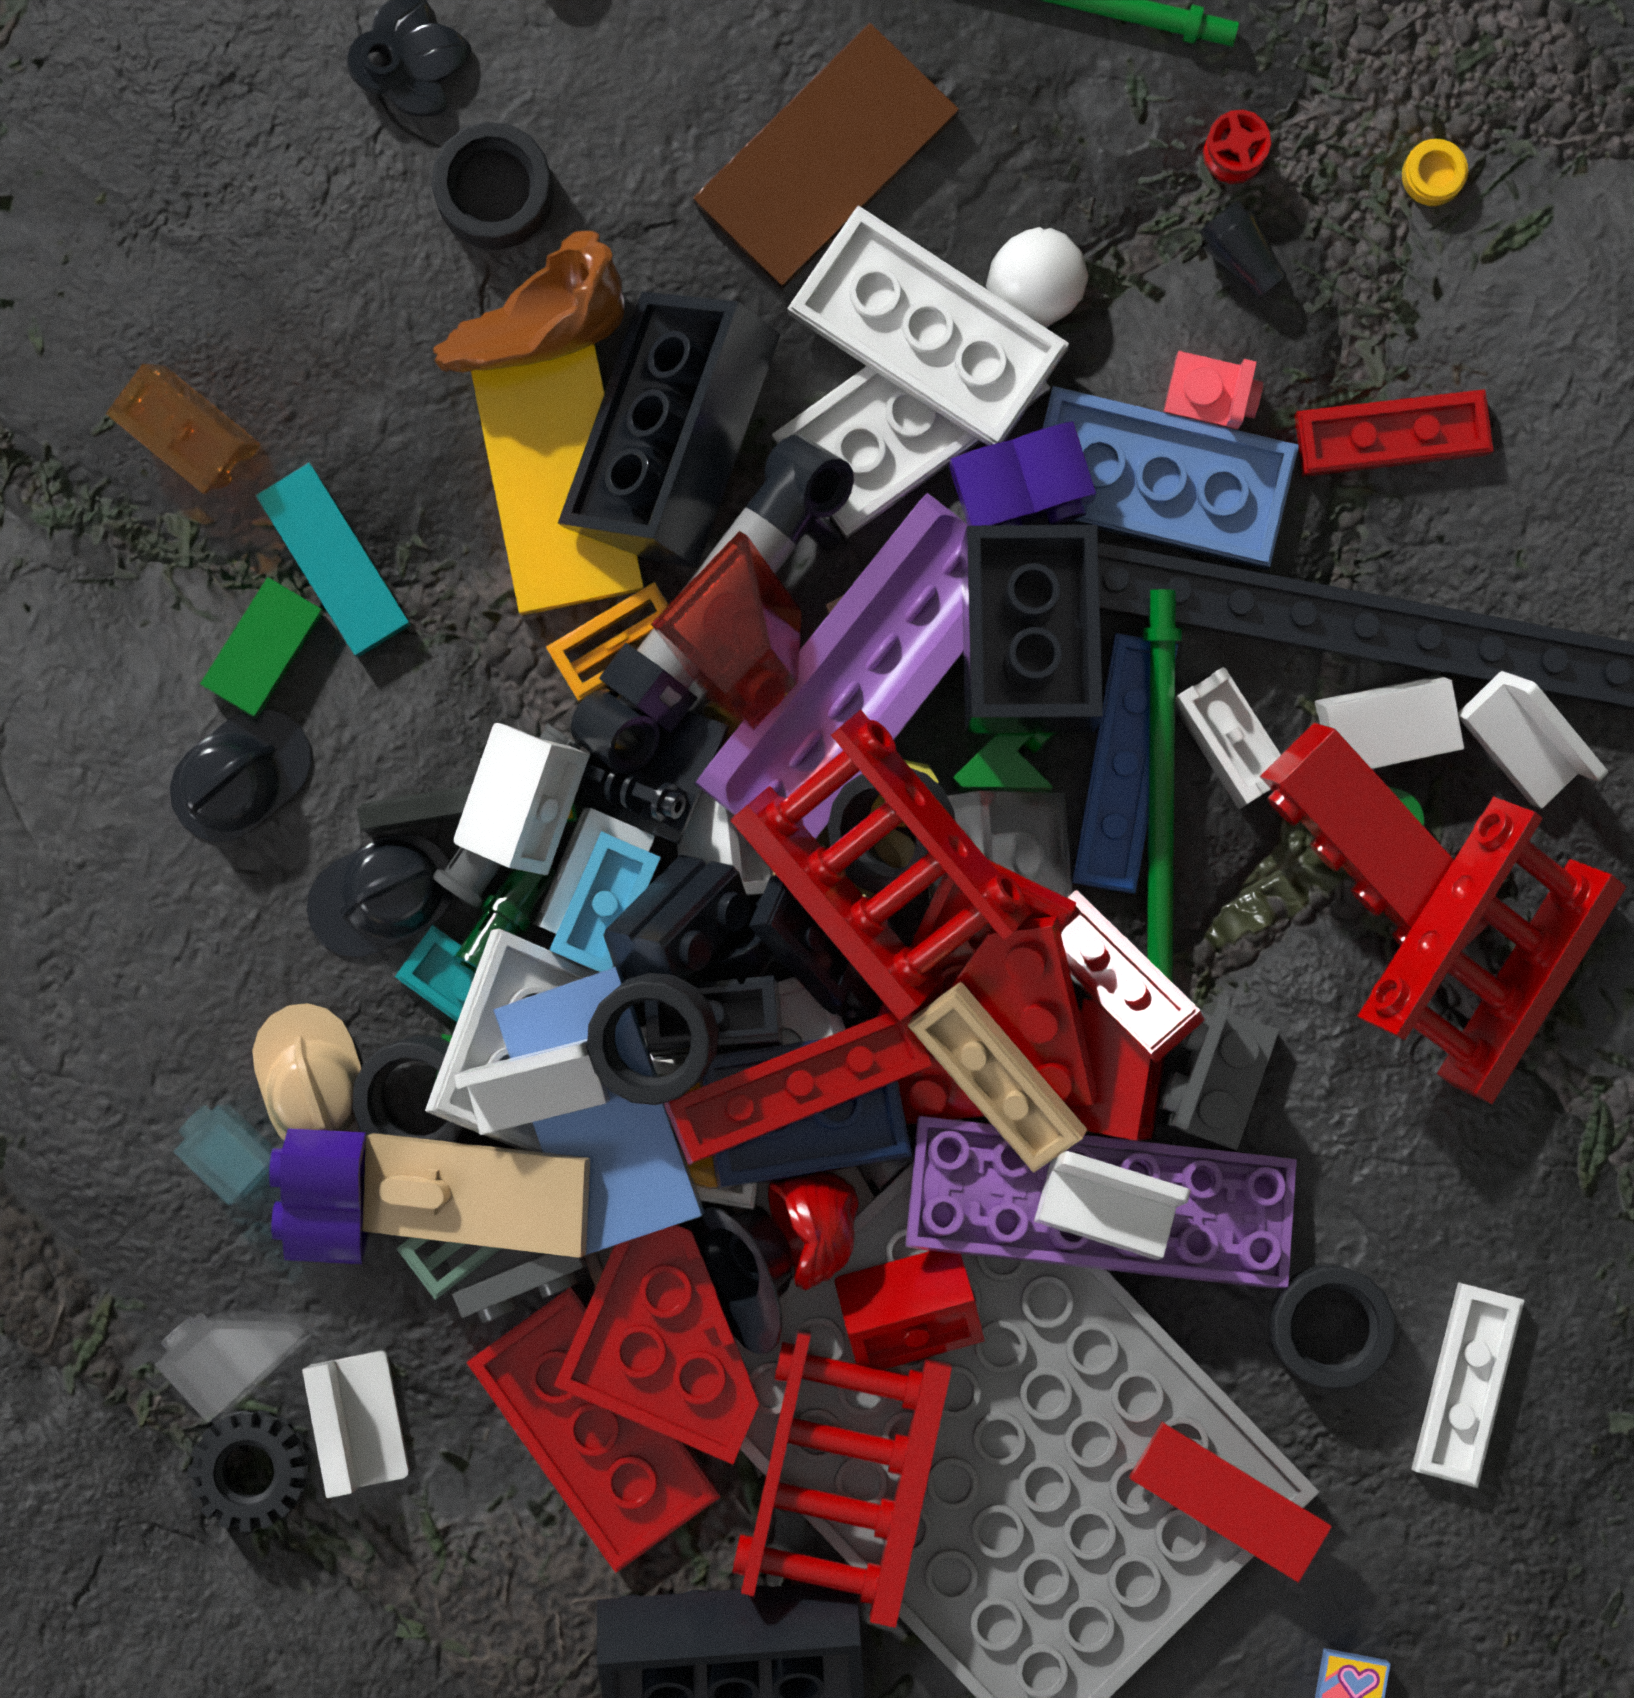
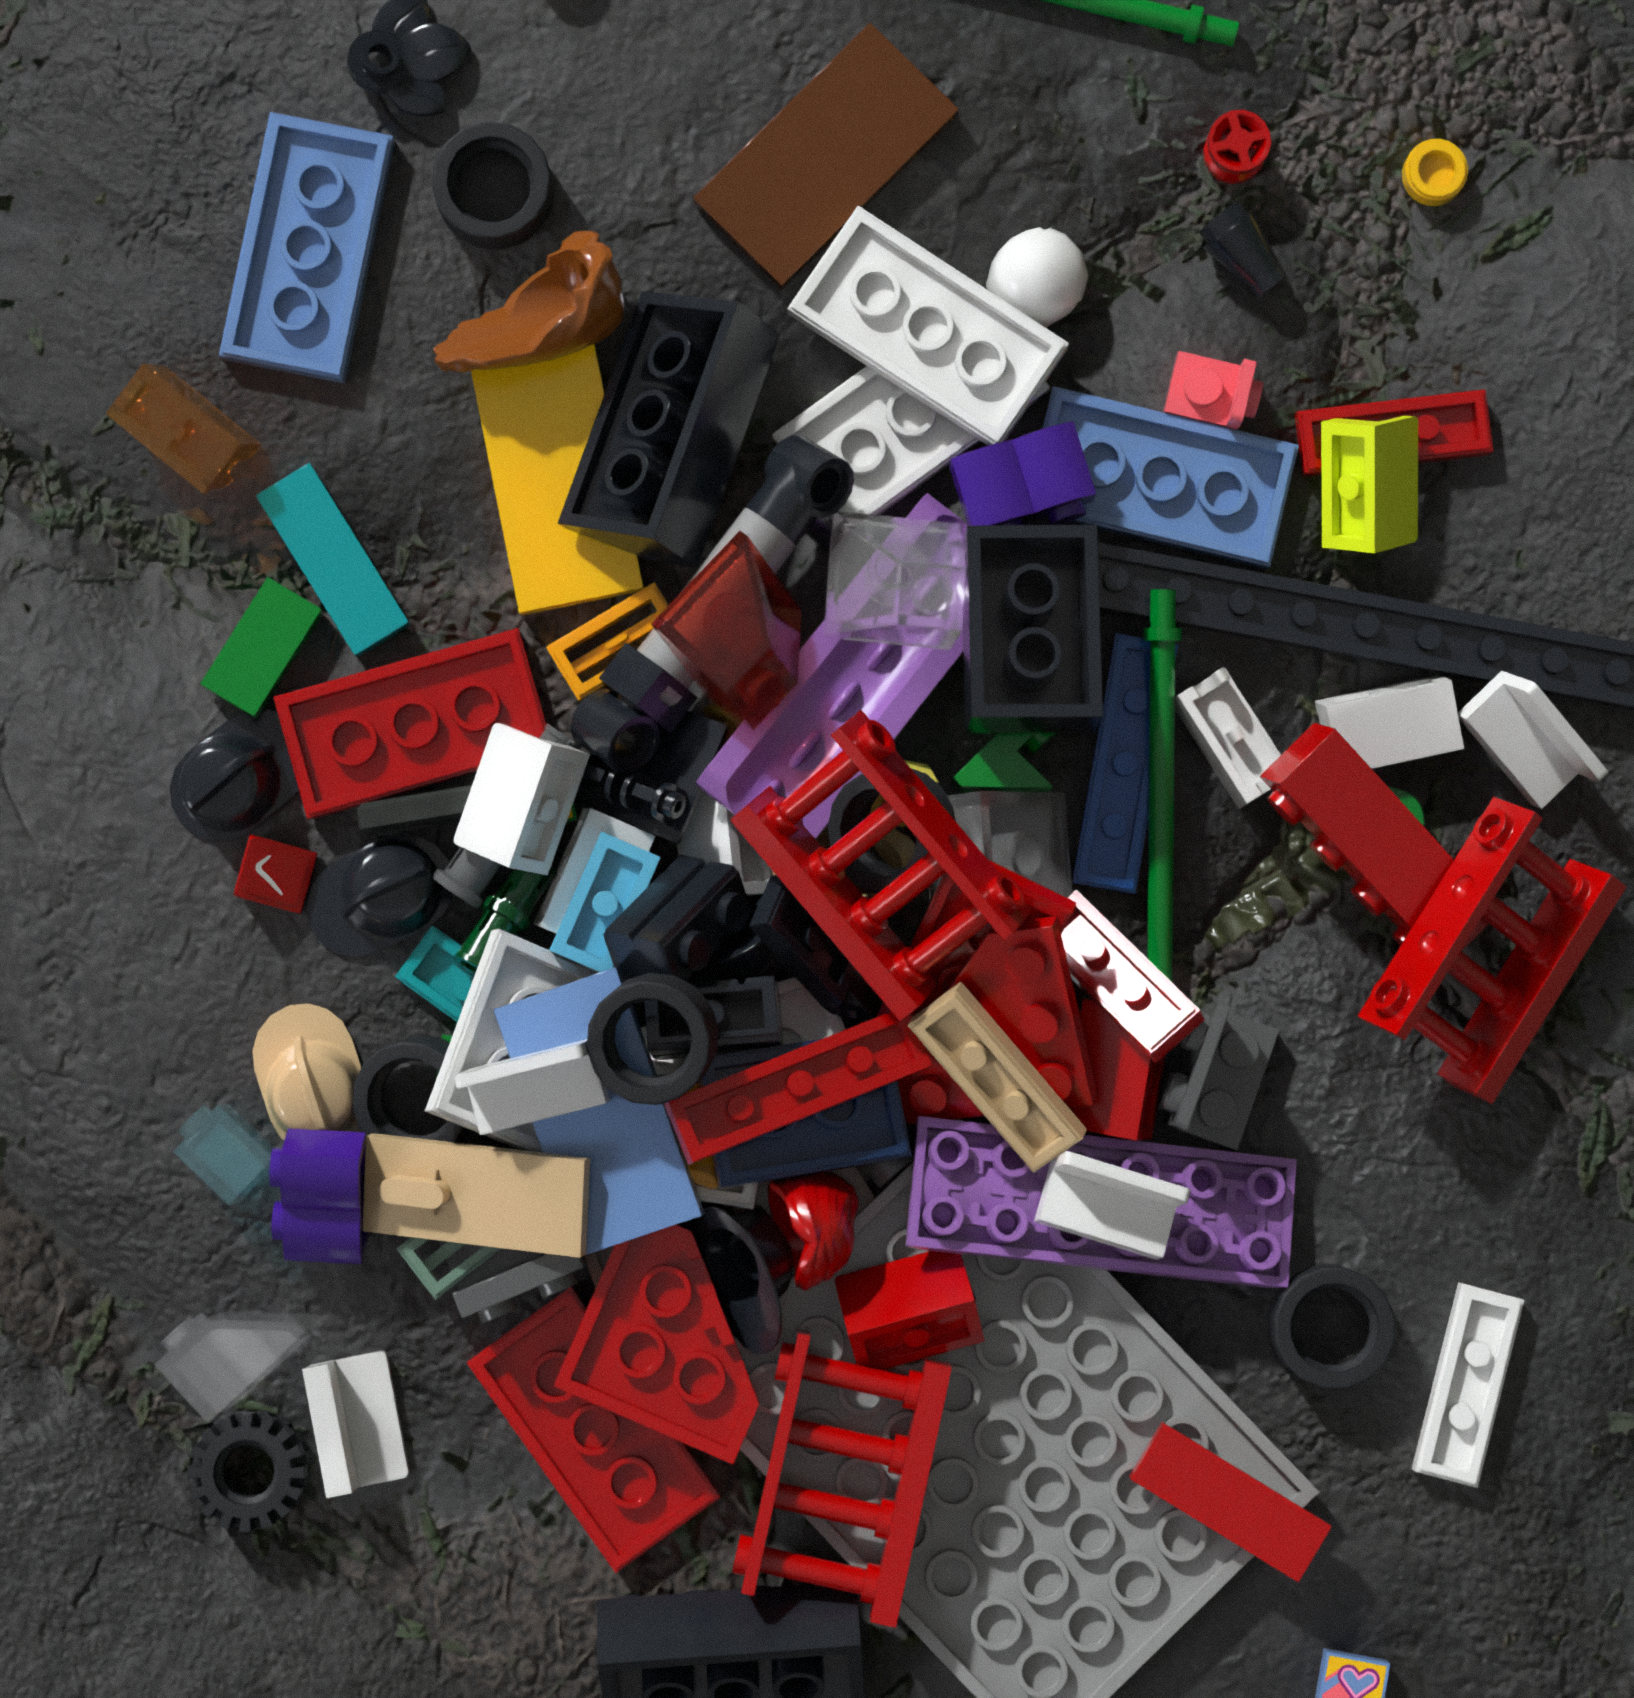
none -> medium blue tile [219,112,396,384]
none -> red slope [234,835,318,914]
none -> red tile [273,628,546,820]
none -> clear slope [823,511,966,650]
none -> neon yellow panel [1321,415,1418,554]

